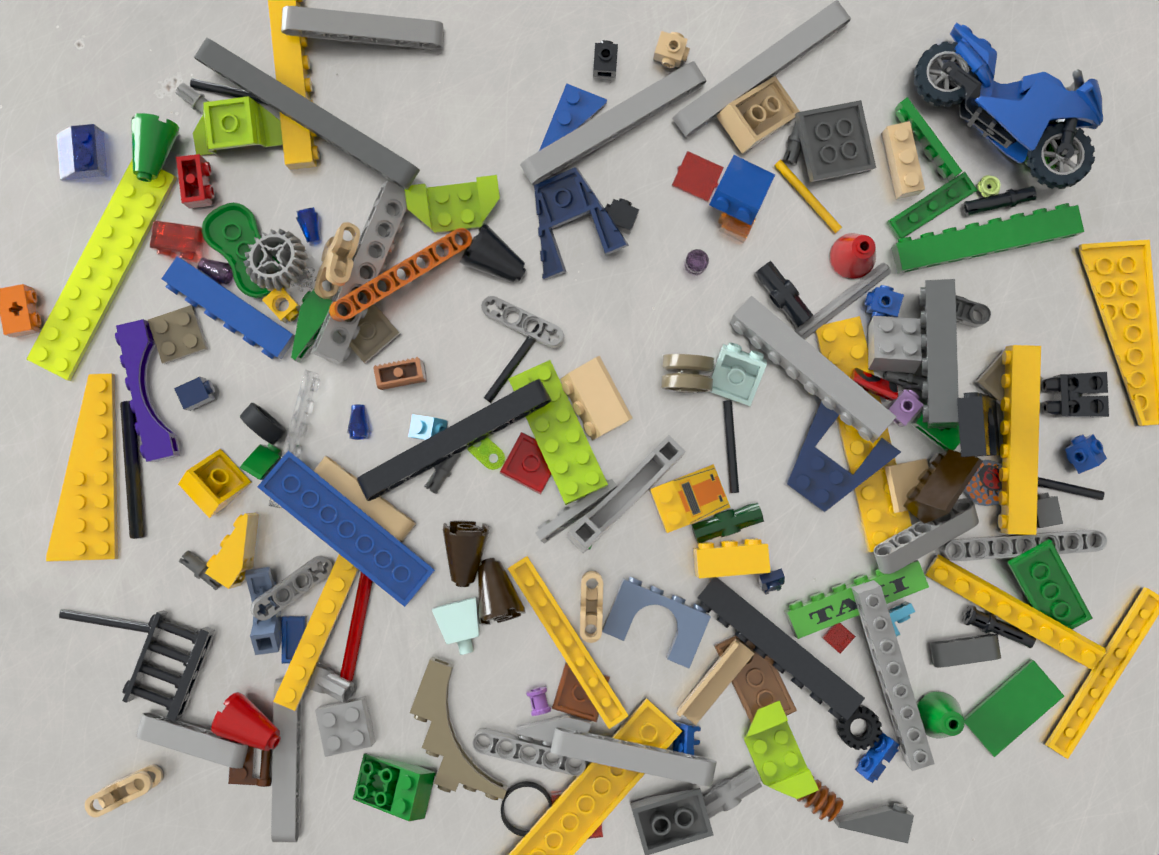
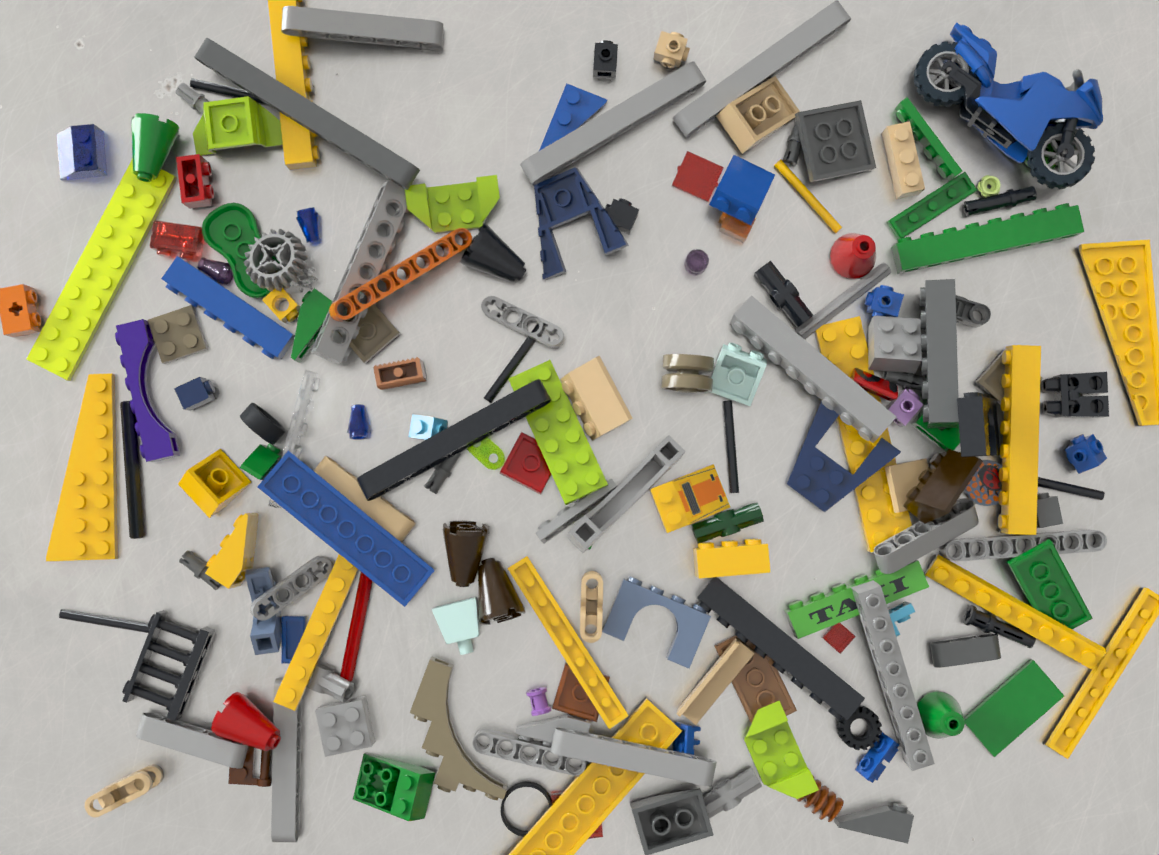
tan piece [314,222,360,299] -> none
dark blue plate [759,568,785,595] -> none

